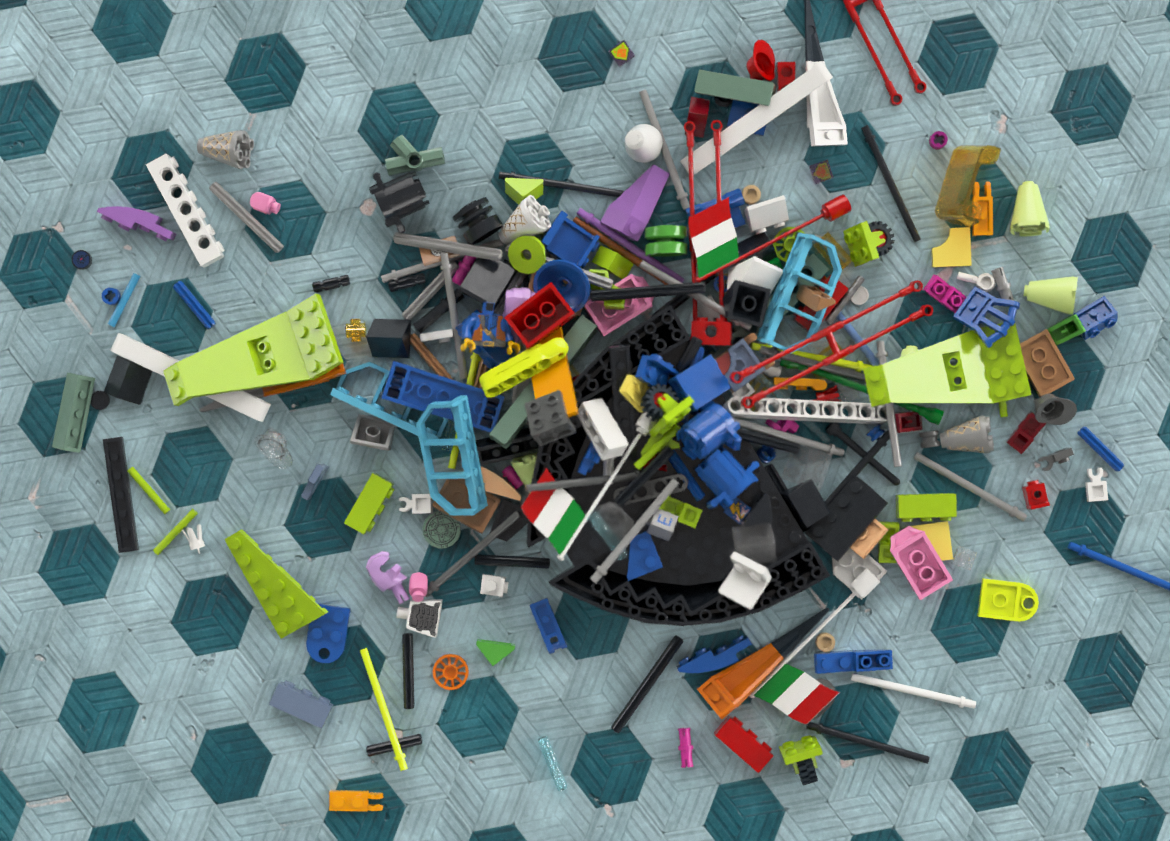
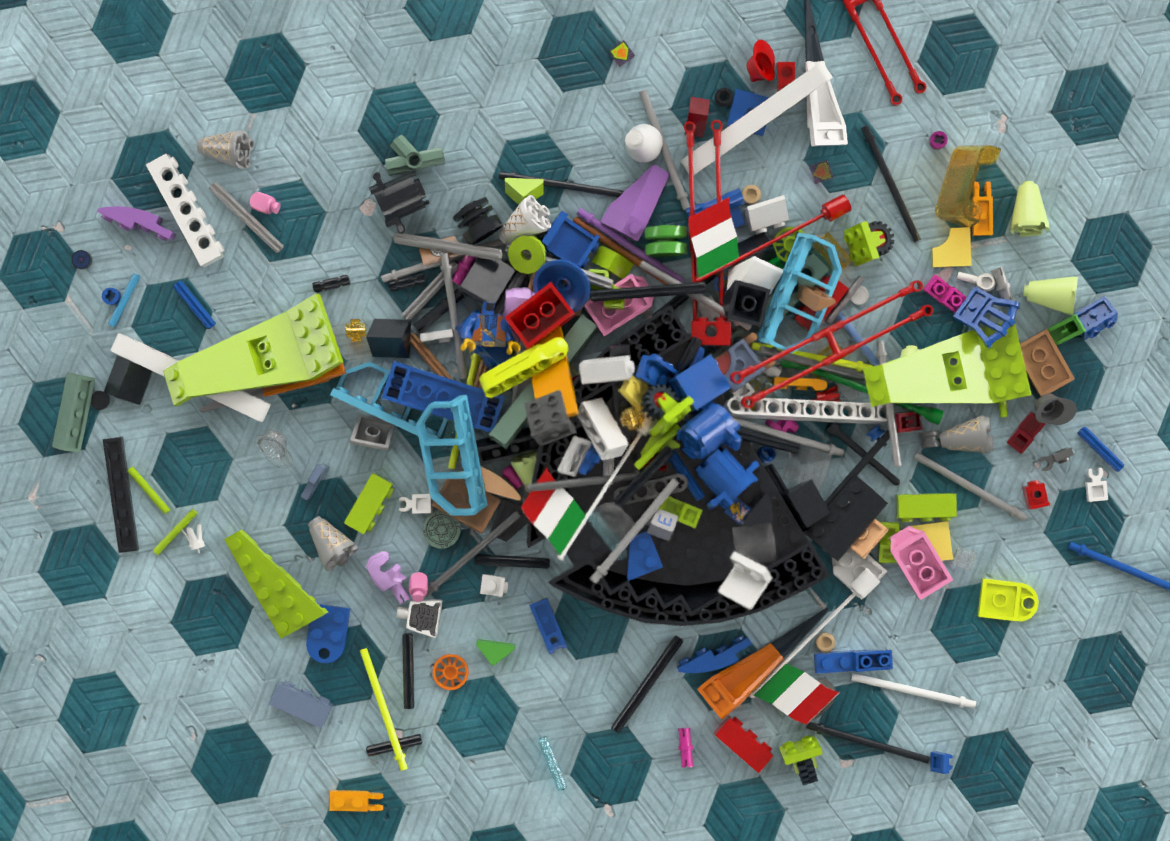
sand green panel [694,70,776,106] -> none
none -> light grey cone [308,516,359,571]
none -> white tile [557,436,592,477]
none -> white brick [579,356,634,384]
none -> clear yellow gear [620,407,645,431]
none -> blue tile [930,751,953,774]

